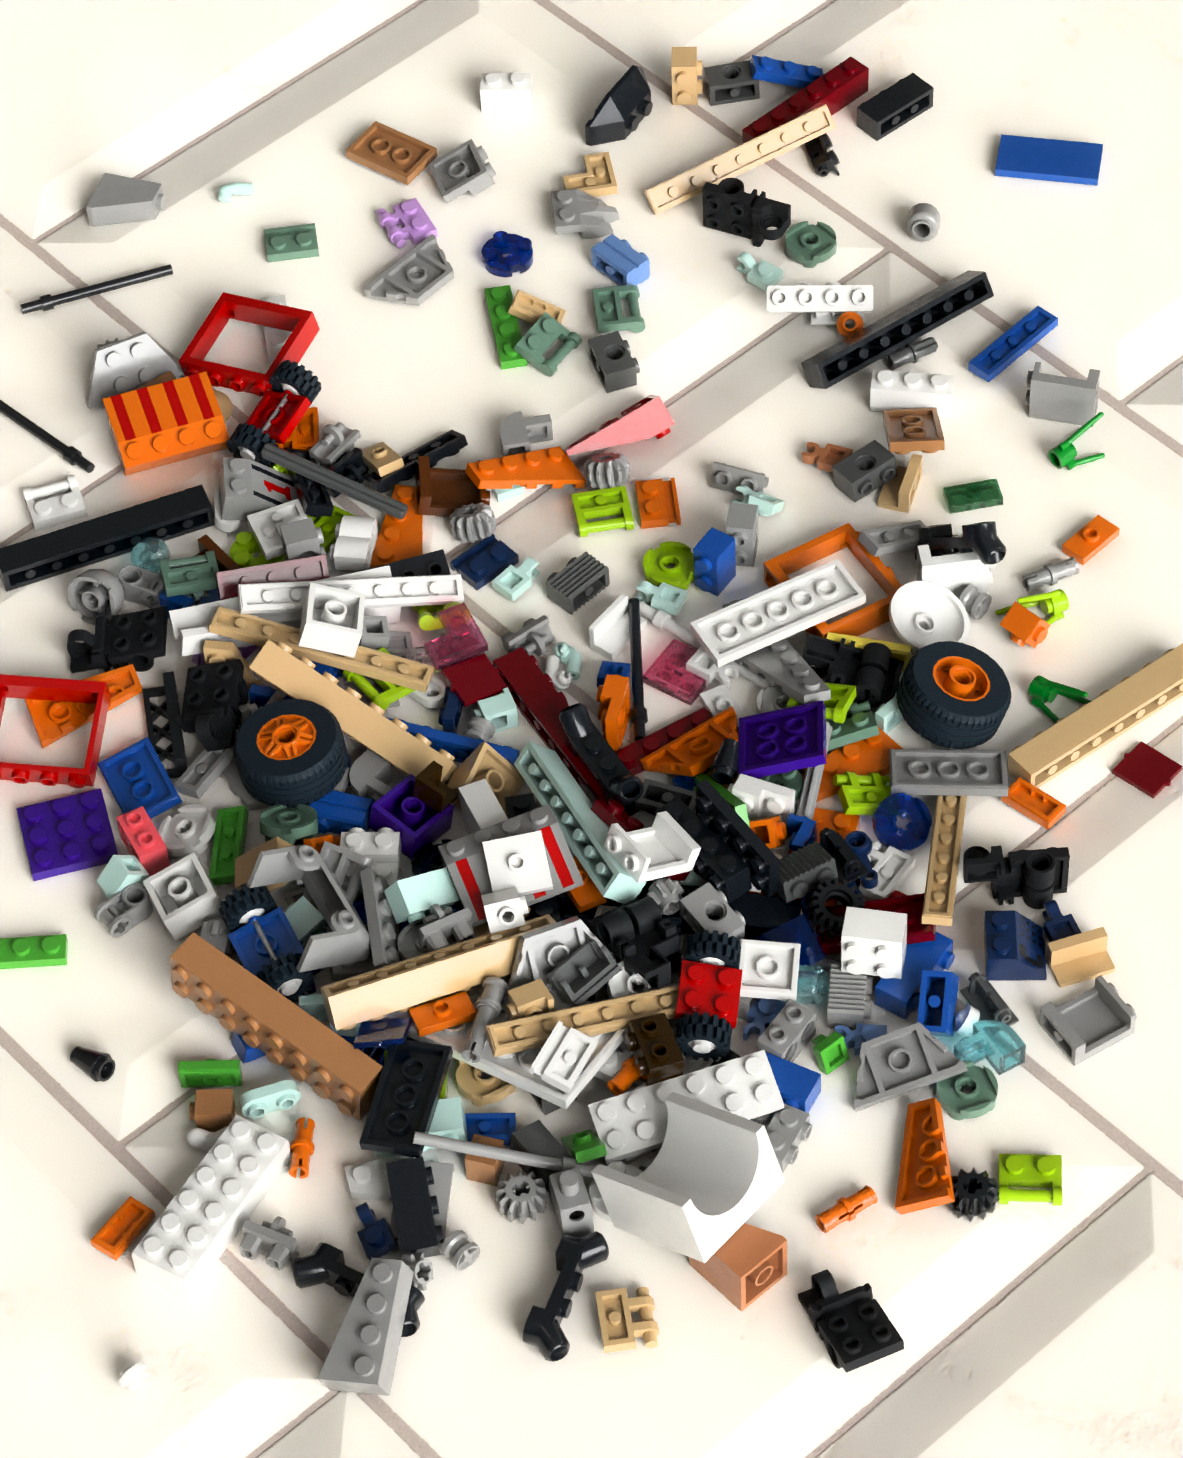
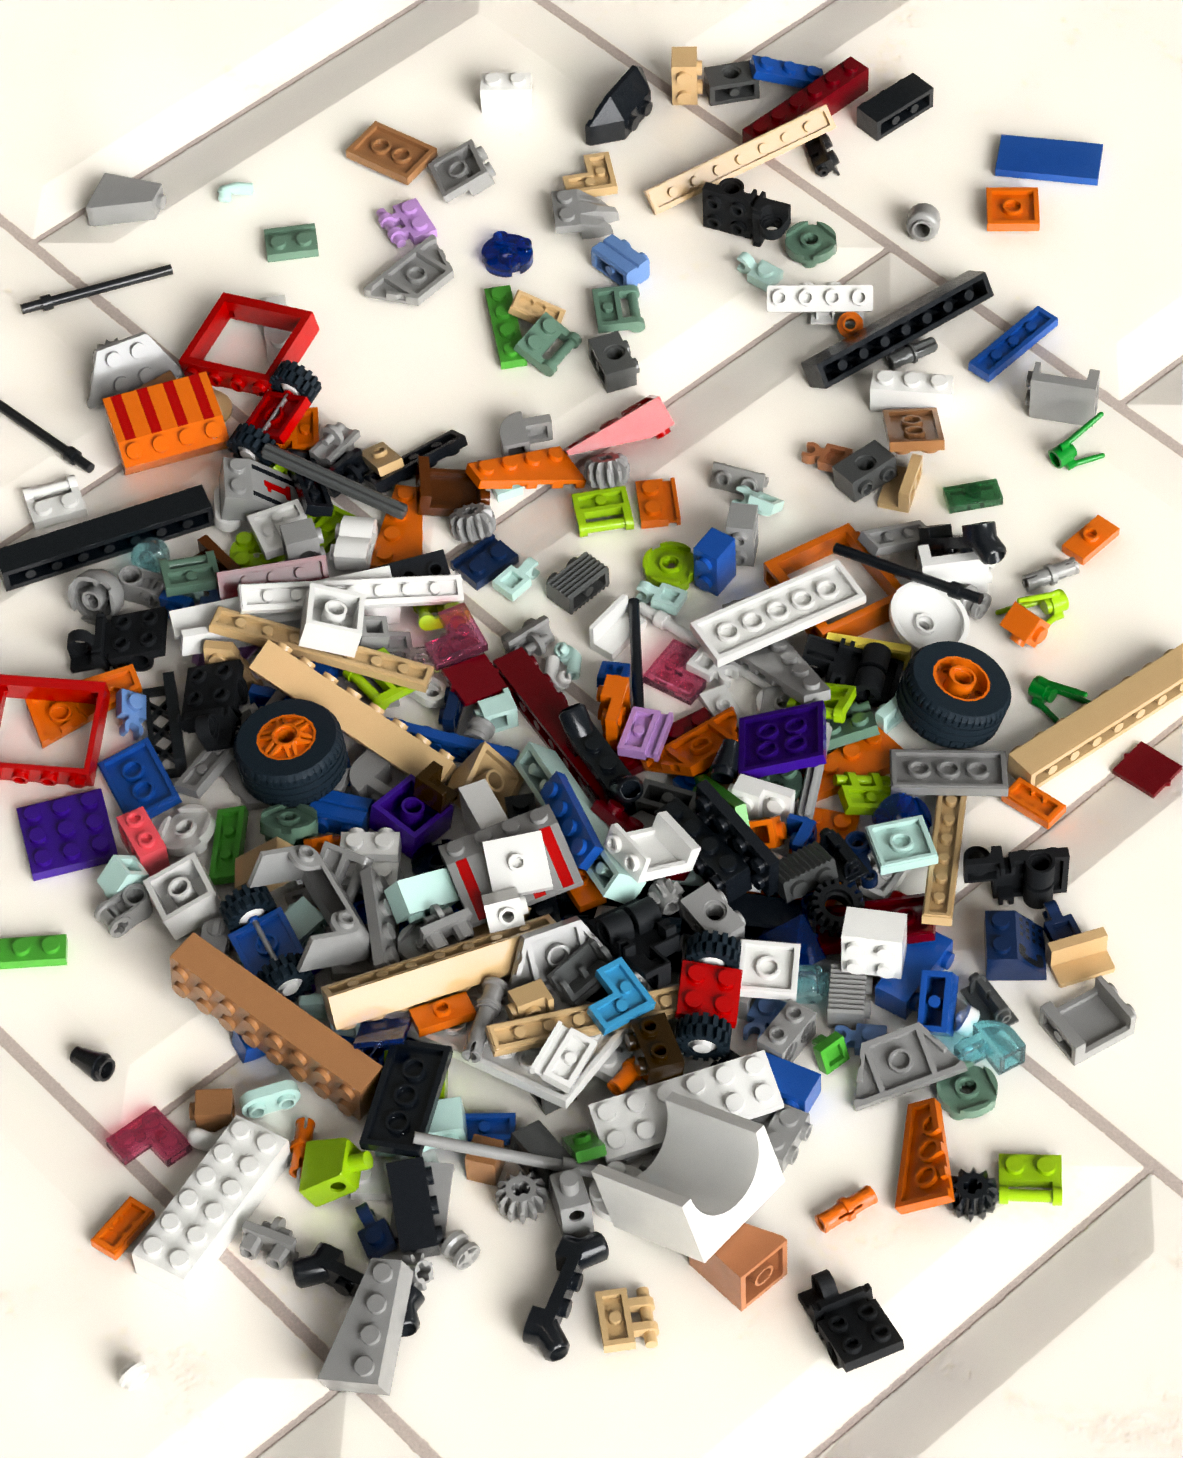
bright green plate [178,1059,243,1088] -> none
tan plate [455,1061,516,1107] -> none
none -> clear pink plate [105,1106,193,1167]
none -> medium blue plate [116,688,147,740]
none -> lime torso [299,1138,373,1207]
none -> blue plate [539,771,604,871]
none -> dark azure plate [587,957,656,1036]
none -> lavender plate [617,706,674,762]
none -> black bar [833,543,984,605]
none -> light aqua plate [865,815,938,875]
none -> orange plate [986,187,1040,231]

